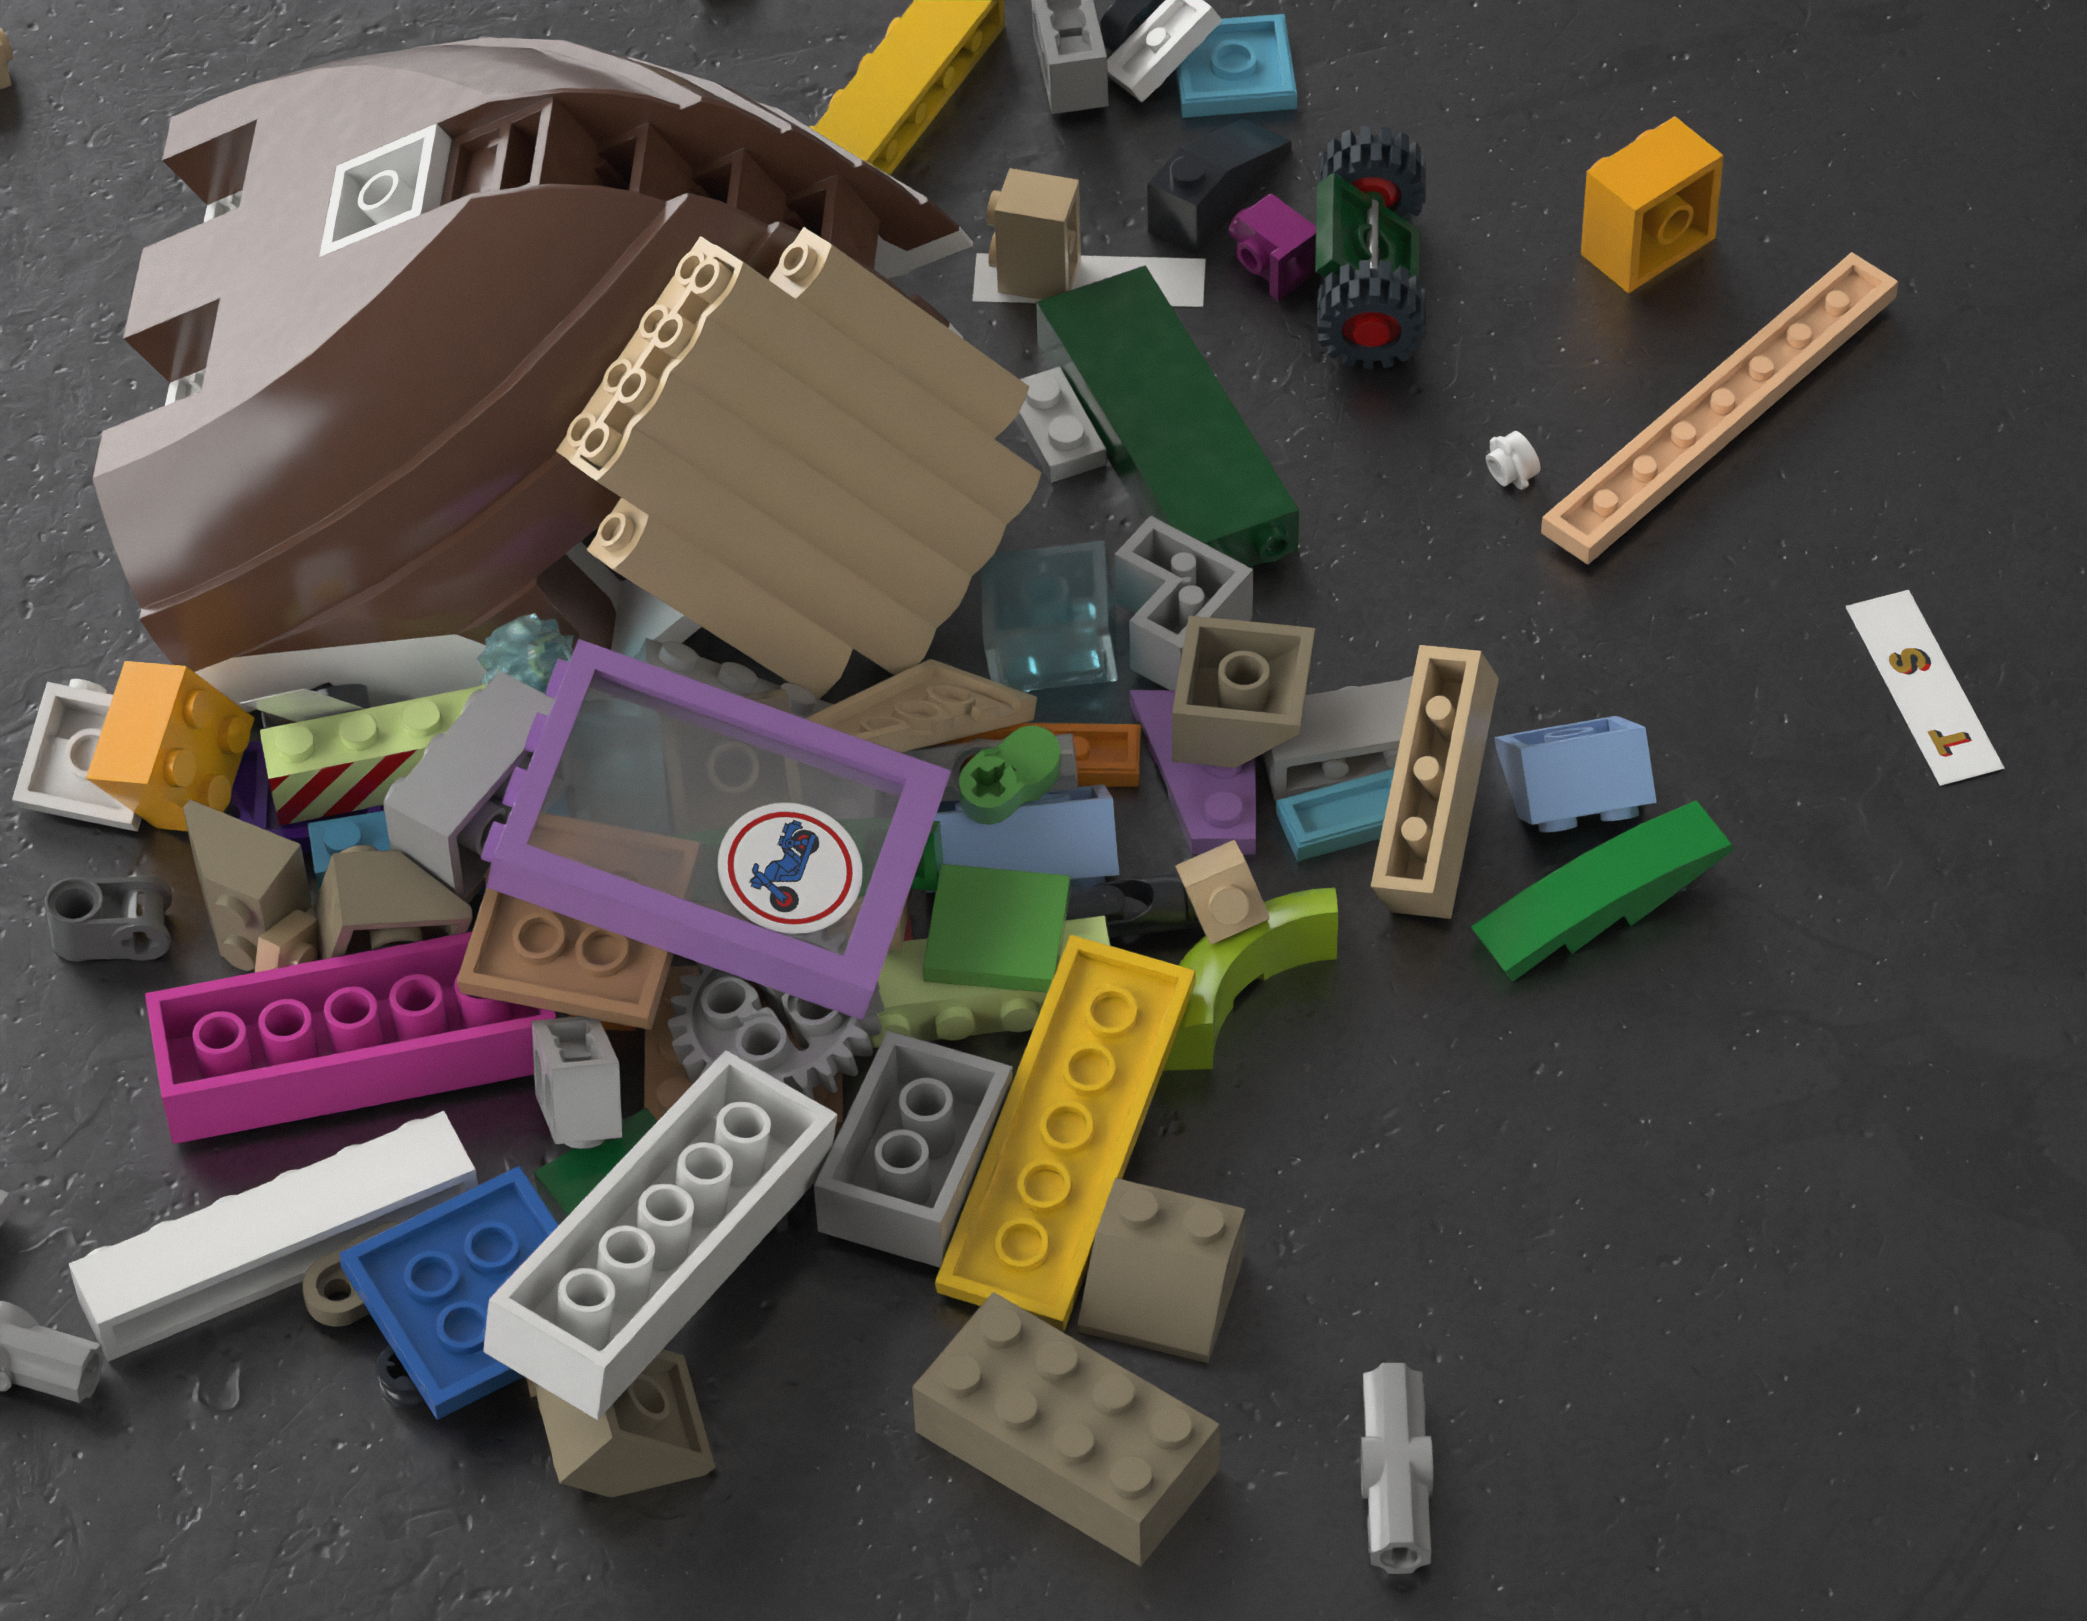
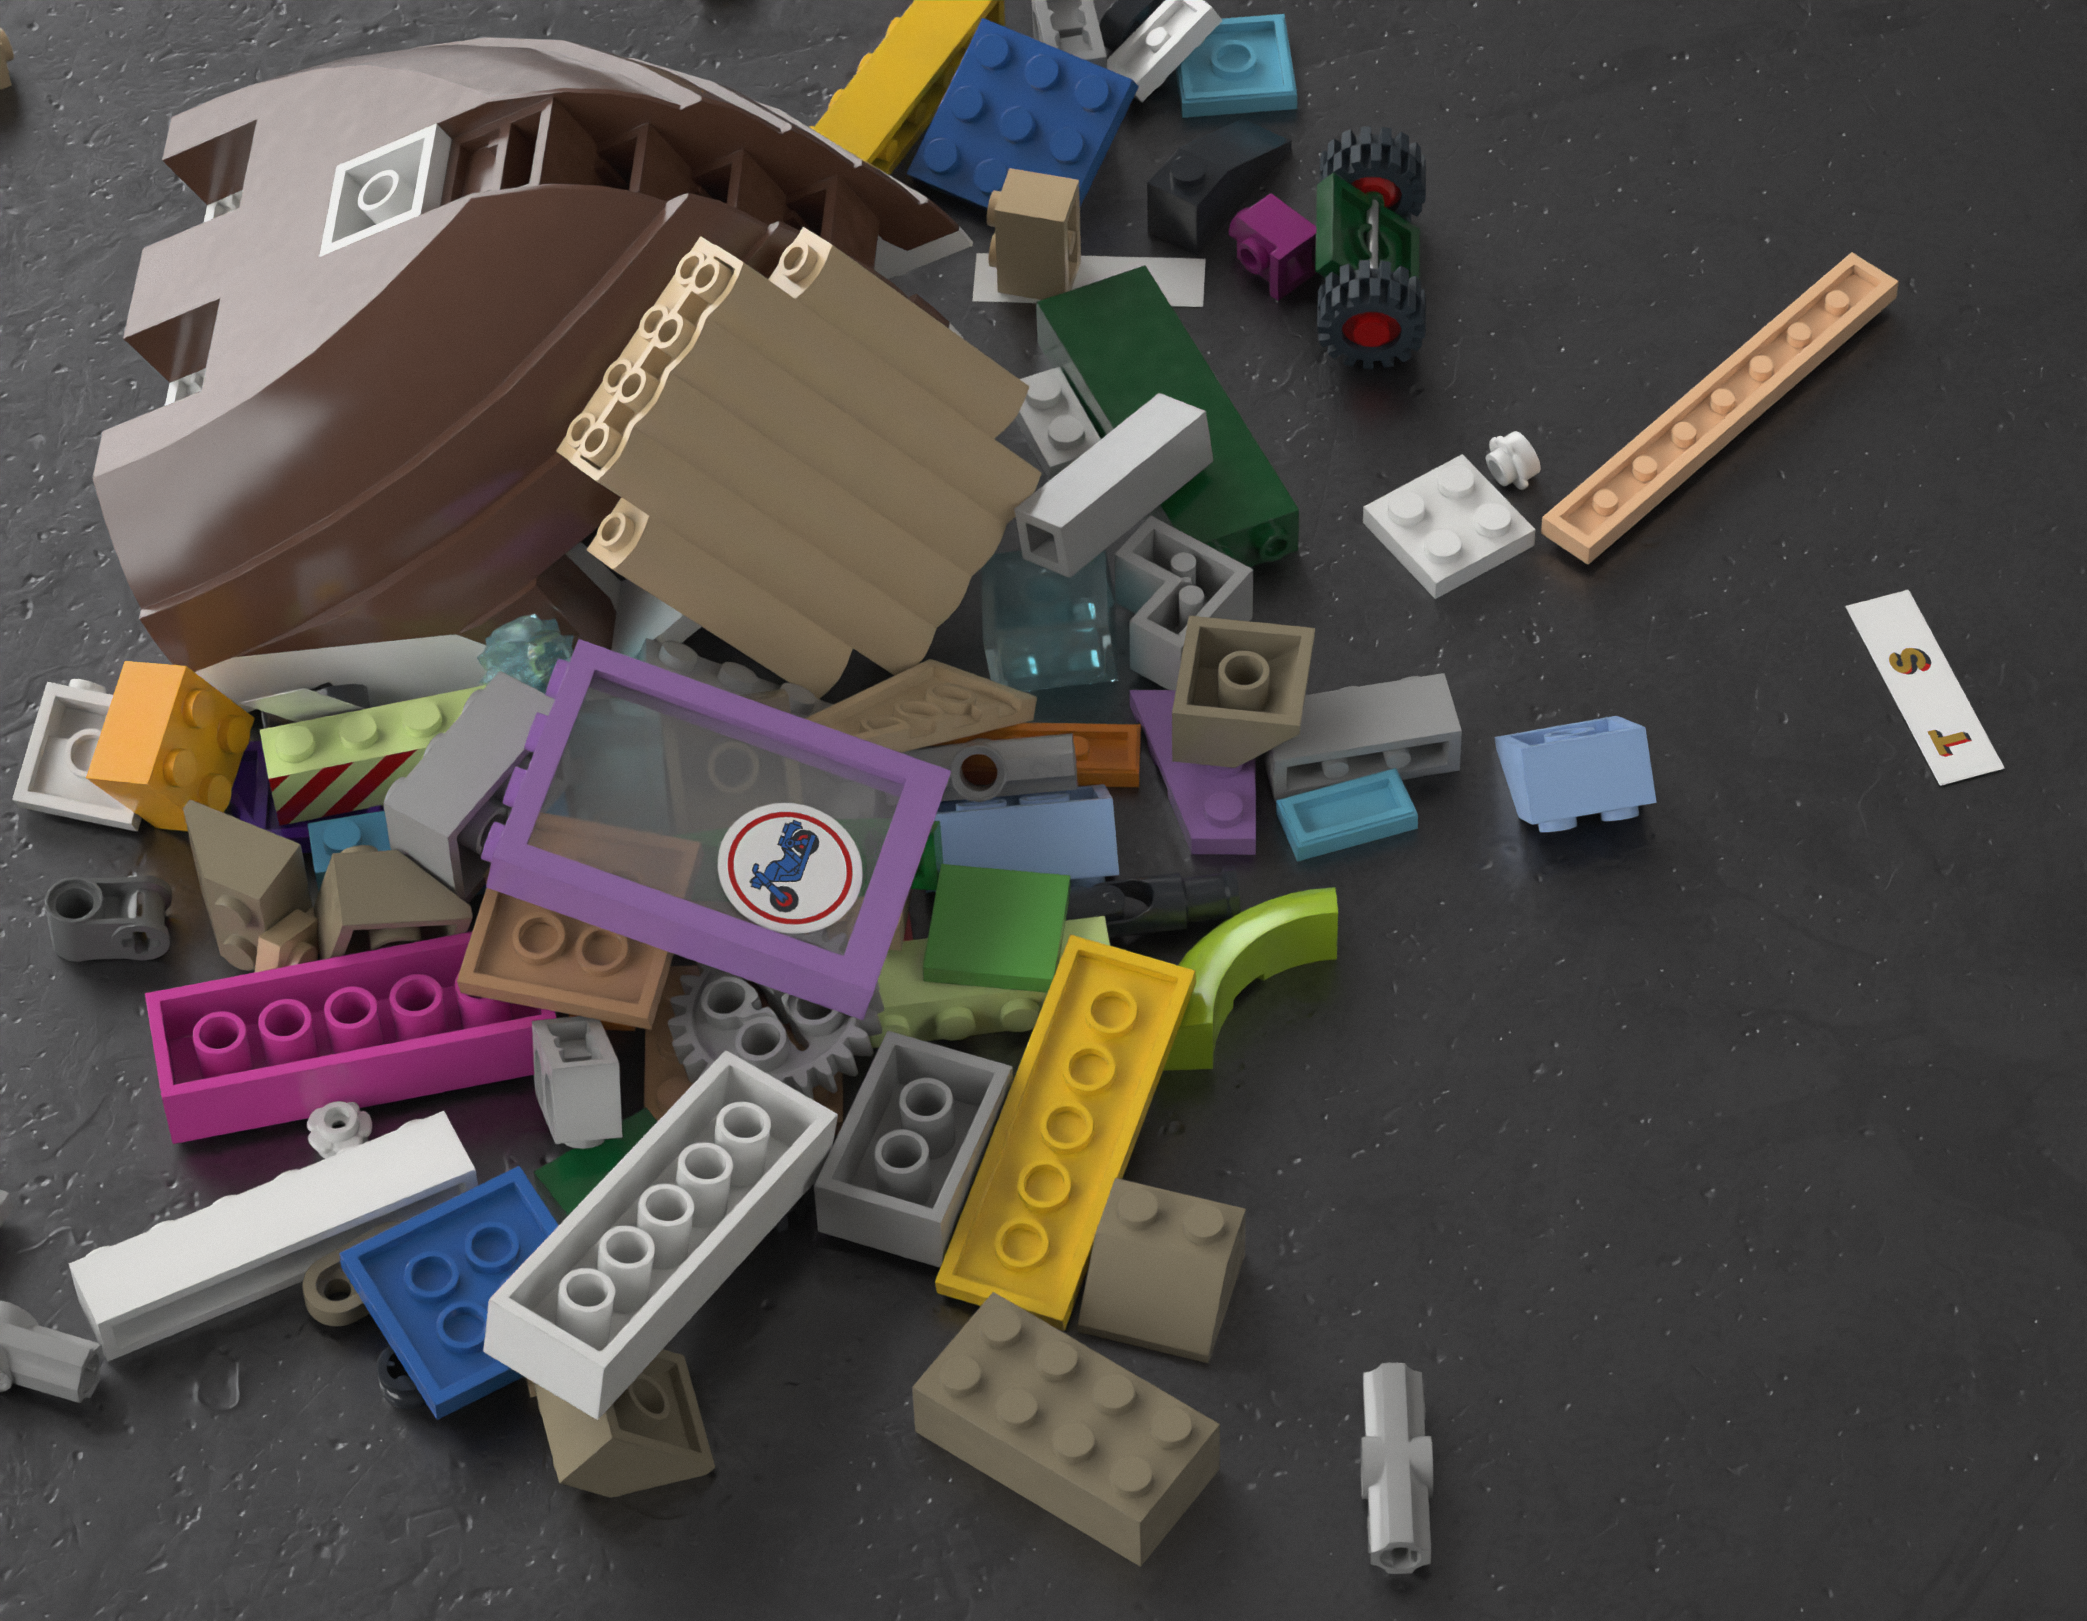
bright green piece [959,725,1061,825] -> none
tan brick [1175,840,1271,945] -> none
tan brick [1371,645,1499,919] -> none
green slope [1471,800,1735,982] -> none
light orange brick [1581,116,1724,294] -> none
none -> white plate [307,1101,372,1159]
none -> blue plate [906,18,1139,212]
none -> light grey brick [1014,393,1213,578]
none -> white plate [1363,454,1536,599]

